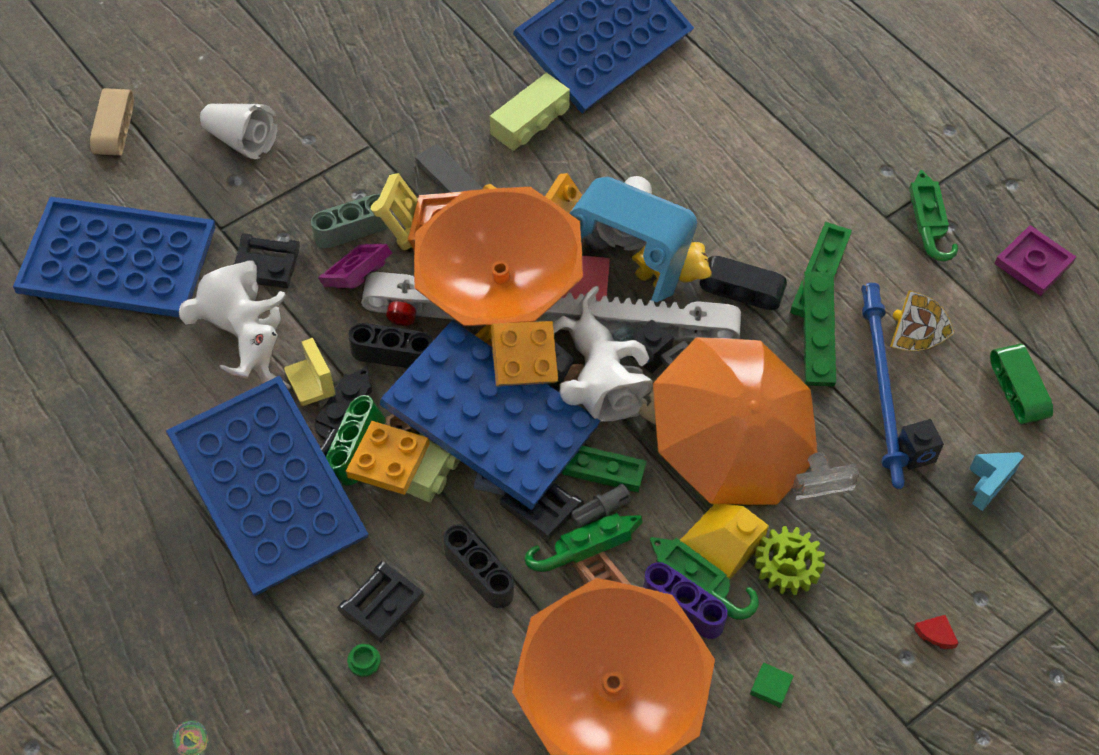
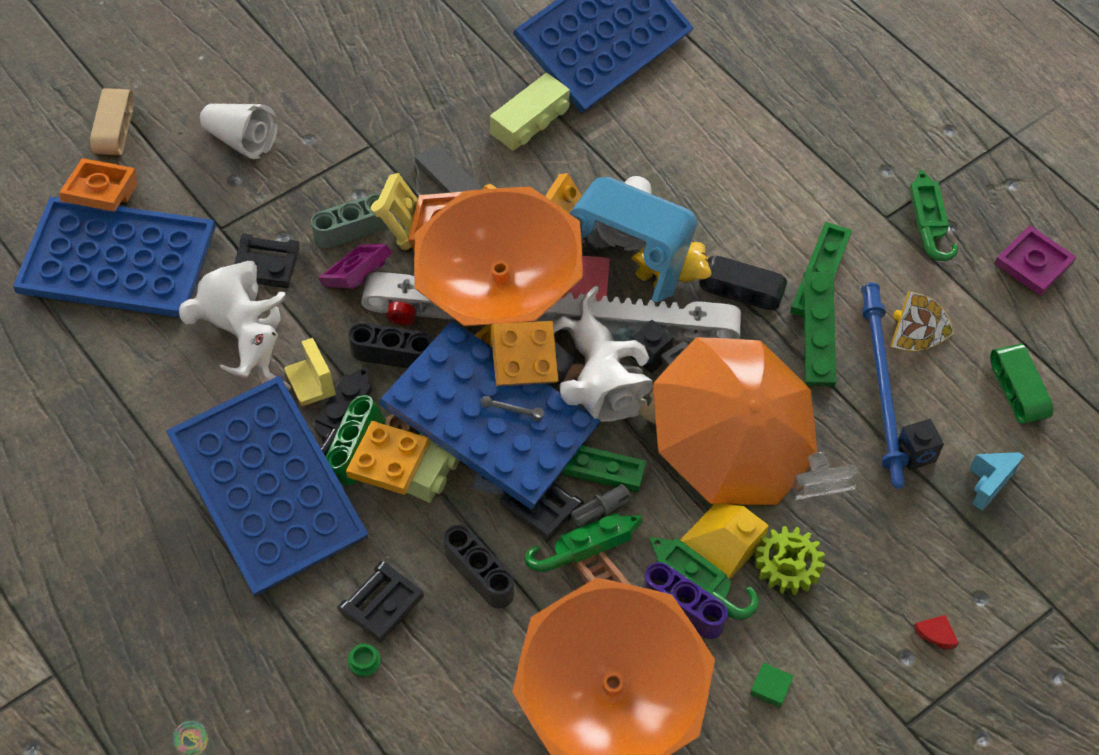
none -> orange plate [59,158,137,212]
none -> dark grey hinge [480,396,544,421]

